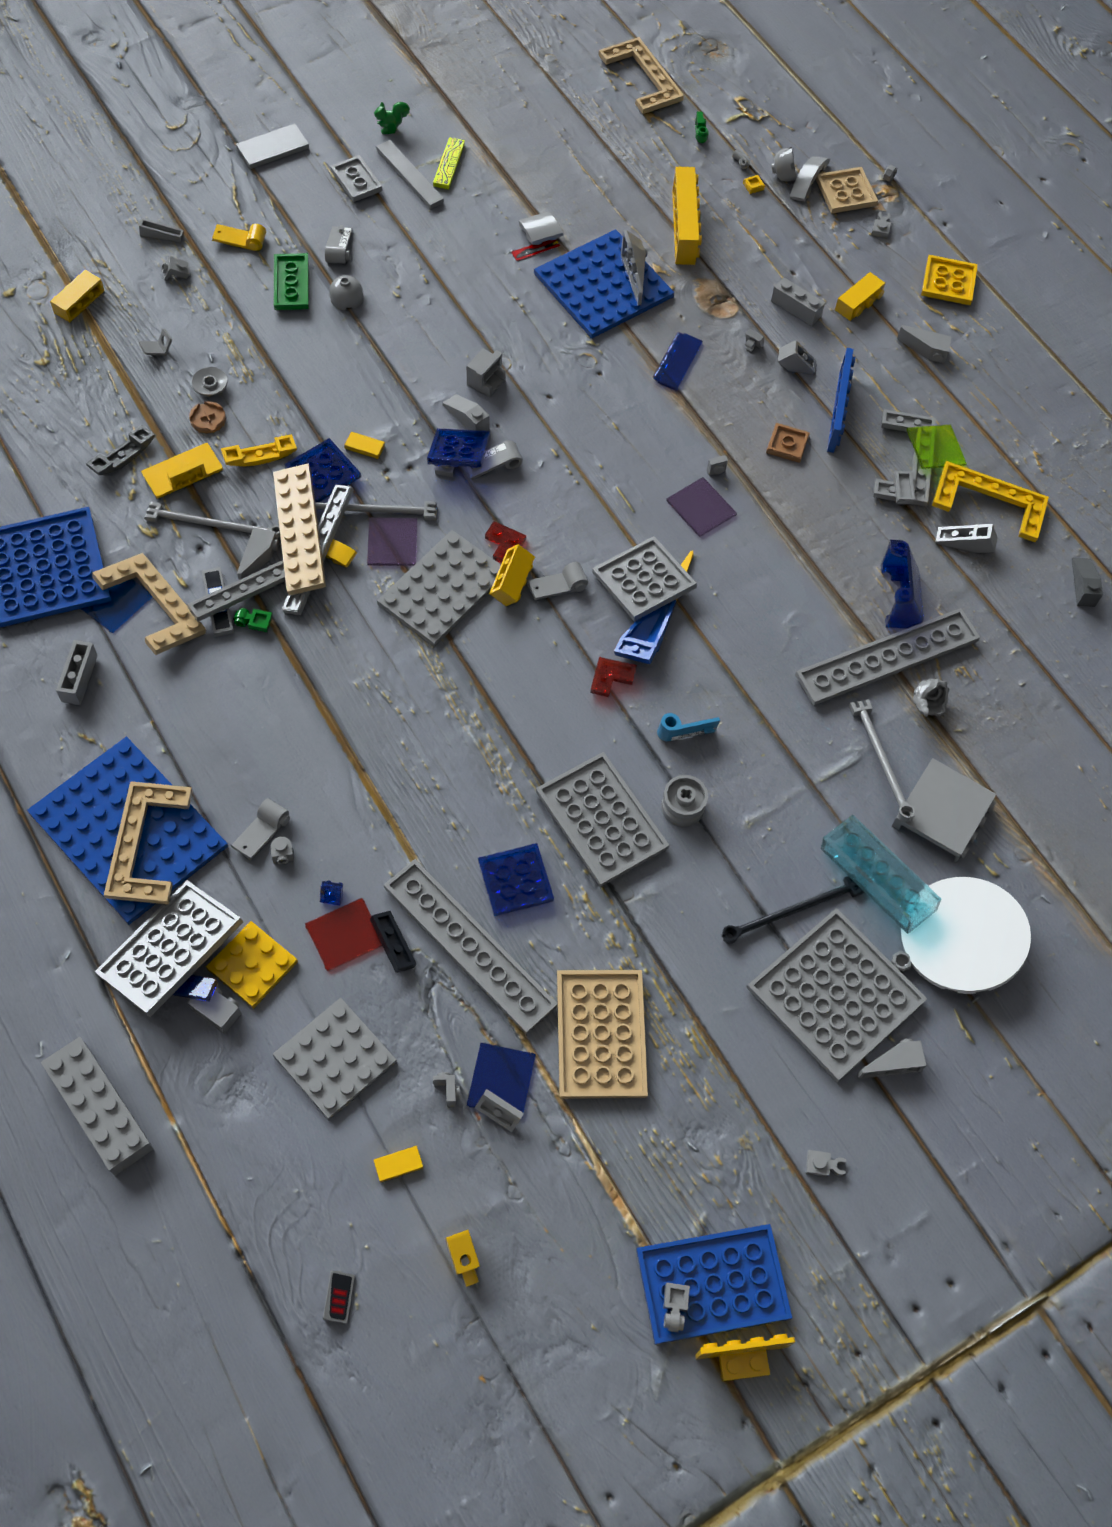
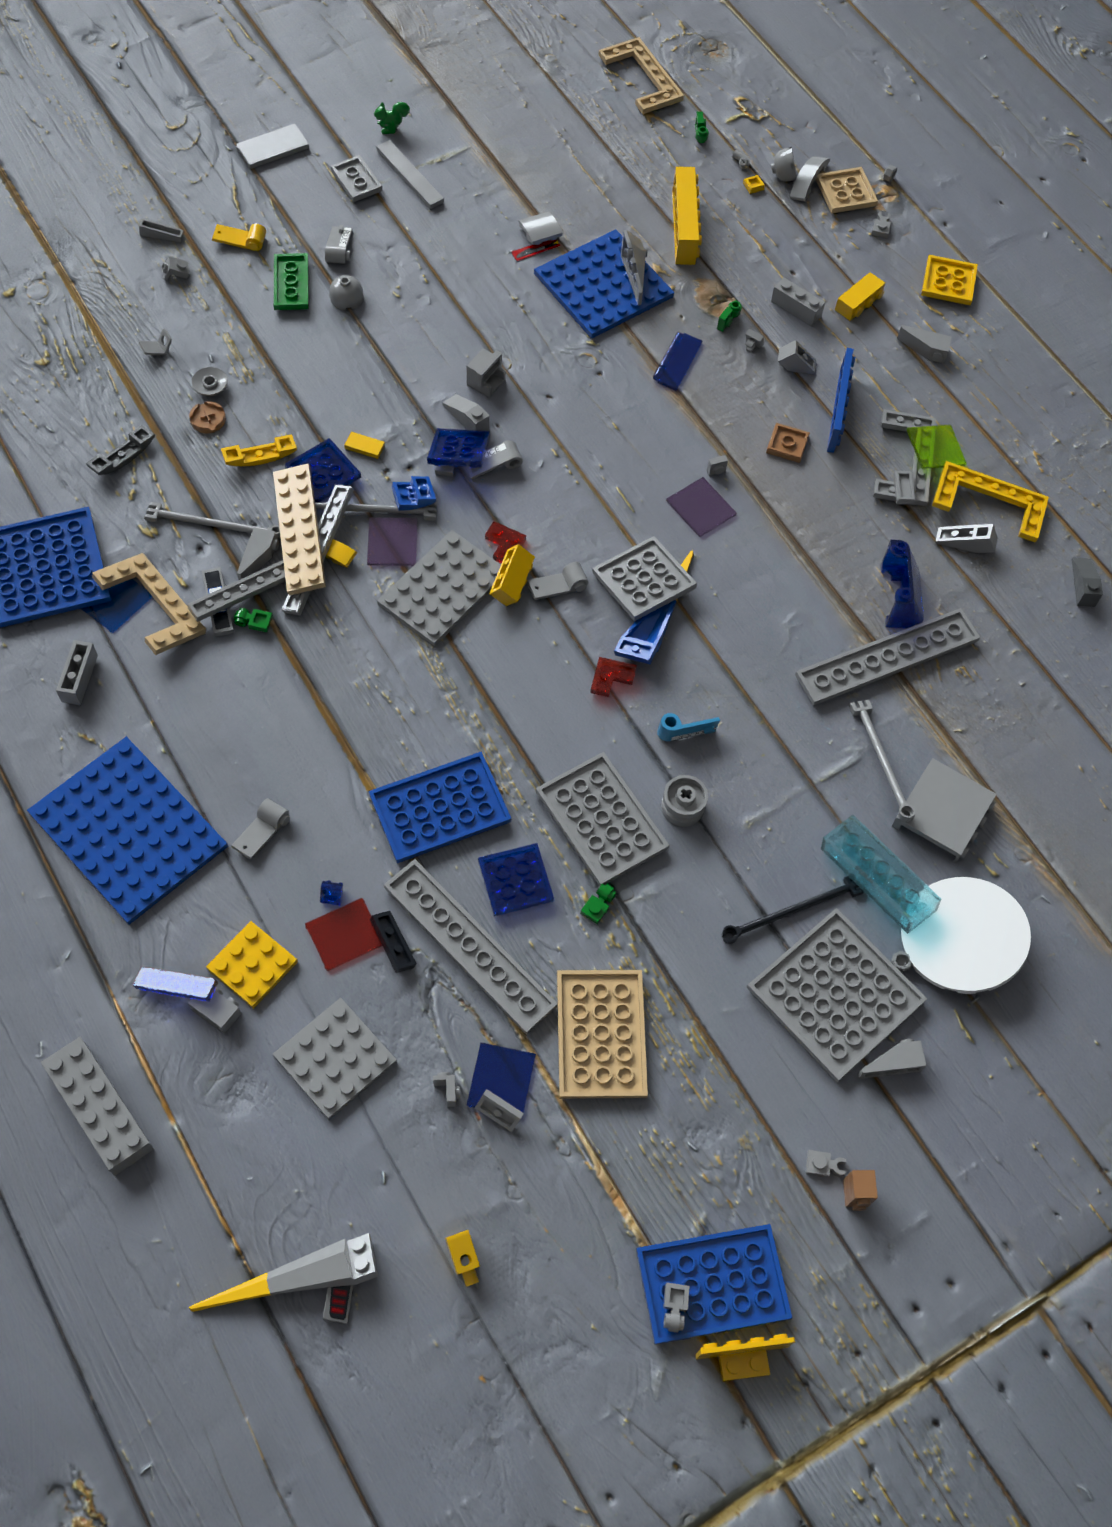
yellow brick [50,270,104,323] -> none
plate [95,880,243,1017] -> none
tan plate [104,781,193,904] -> none
yellow bracket [141,443,223,499] -> none
light grey plate [271,837,294,864] -> none
yellow tile [373,1145,423,1183] -> none
neon yellow tile [433,137,465,189] -> none
light grey hair [913,679,949,716] -> none
none -> light grey plate [189,1233,378,1312]
none -> blue plate [368,751,512,864]
none -> blue slope [392,476,436,511]
none -> green plate [580,884,617,925]
none -> green plate [717,301,742,332]
none -> medium nougat brick [843,1170,878,1211]

